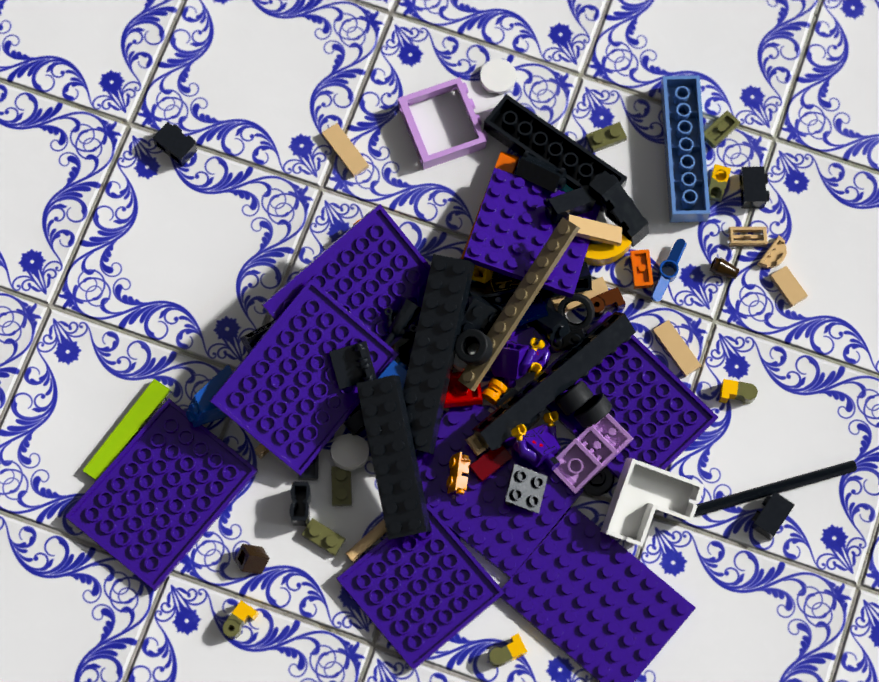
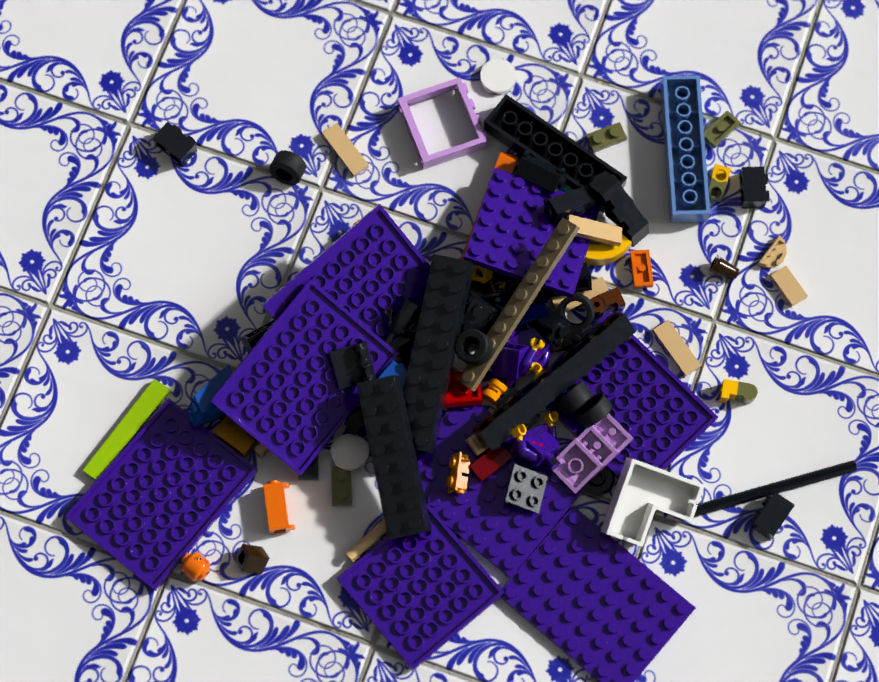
leg [223,600,259,639] -> none
black brick [290,482,311,526] -> none
olive plate [302,518,346,556] -> none
leg [489,634,527,667] -> none
blue piece [651,239,687,302] -> none
tan tile [728,227,768,247] -> none
none -> orange head [181,552,211,581]
none -> pearl gold brick [213,415,259,459]
none -> orange brick [263,480,295,535]
none -> black tyre [269,150,306,185]

